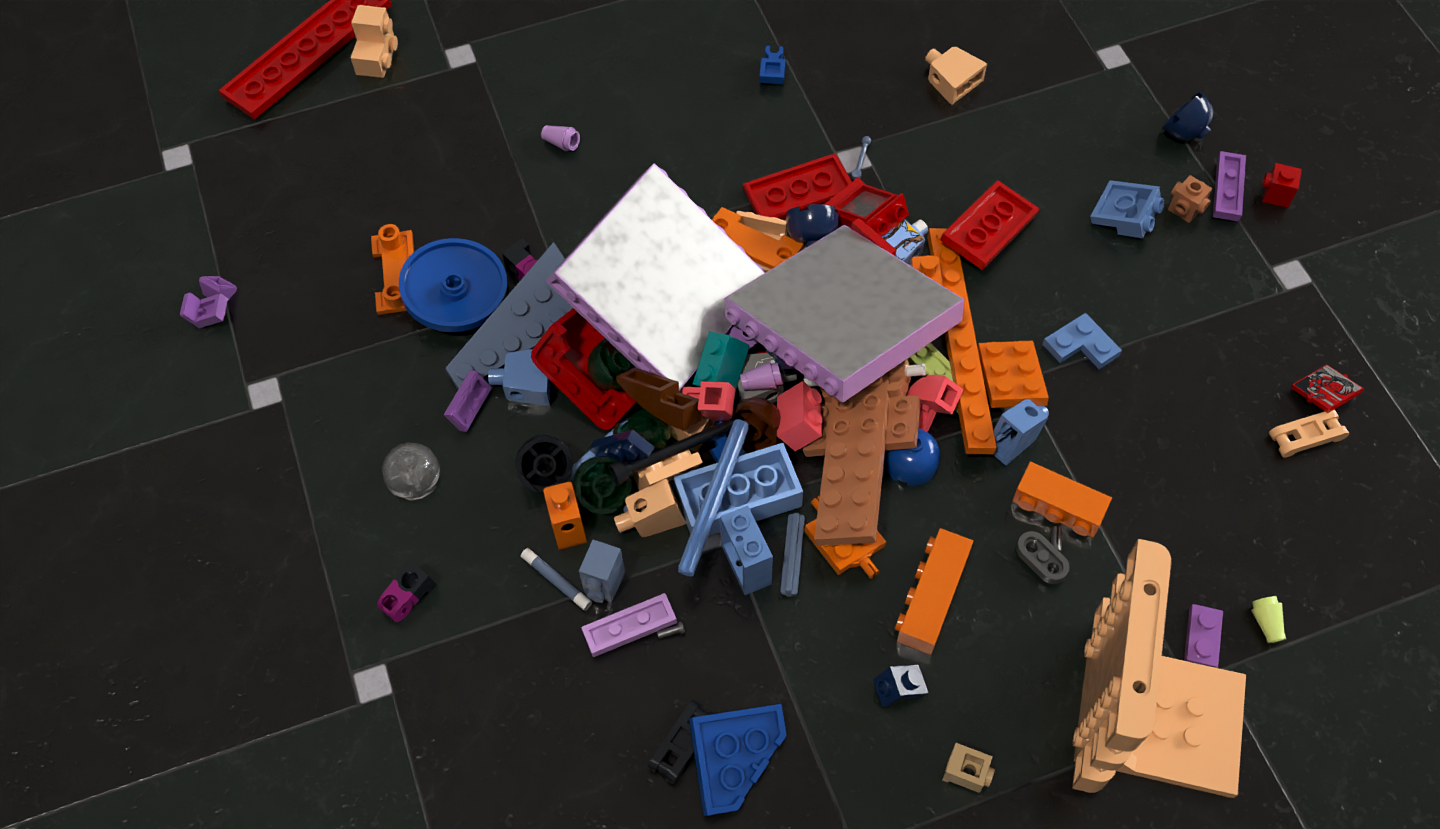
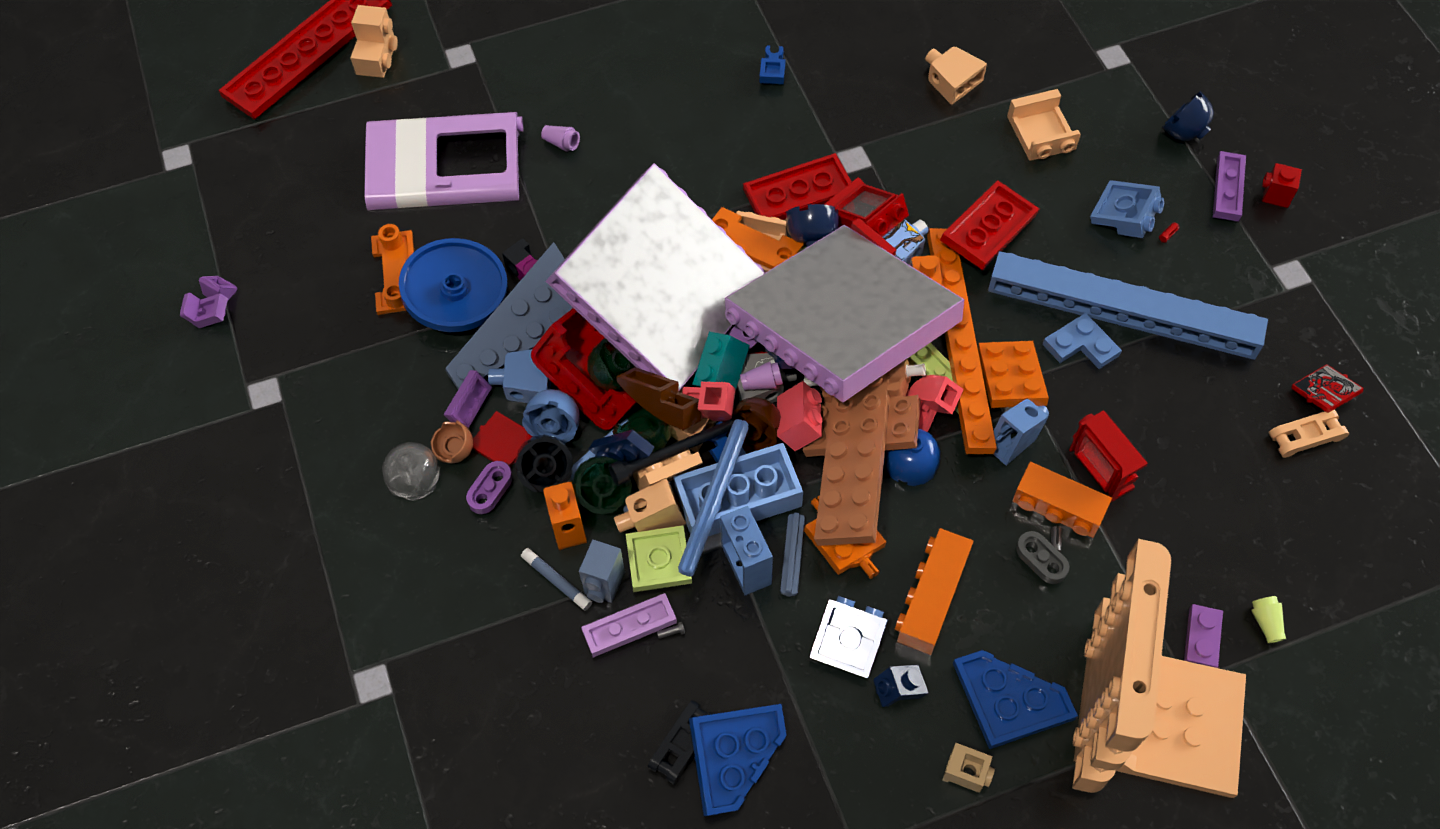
leg [377,561,437,622] -> none
sand blue hinge [851,136,872,180] -> none
nougat brick [1168,175,1212,223] -> none
none -> lavender piece [365,112,523,210]
none -> nougat hair [431,420,473,464]
none -> medium lavender plate [466,461,513,514]
none -> red piece [472,411,532,468]
none -> medium blue cylinder [522,389,580,443]
none -> yellowish green plate [626,525,692,592]
none -> plate [810,596,888,678]
none -> blue plate [953,650,1078,749]
none -> medium blue brick [988,251,1268,360]
none -> light nougat panel [1007,89,1081,161]
none -> red window [1069,410,1148,503]
none -> red piece [1159,222,1180,243]

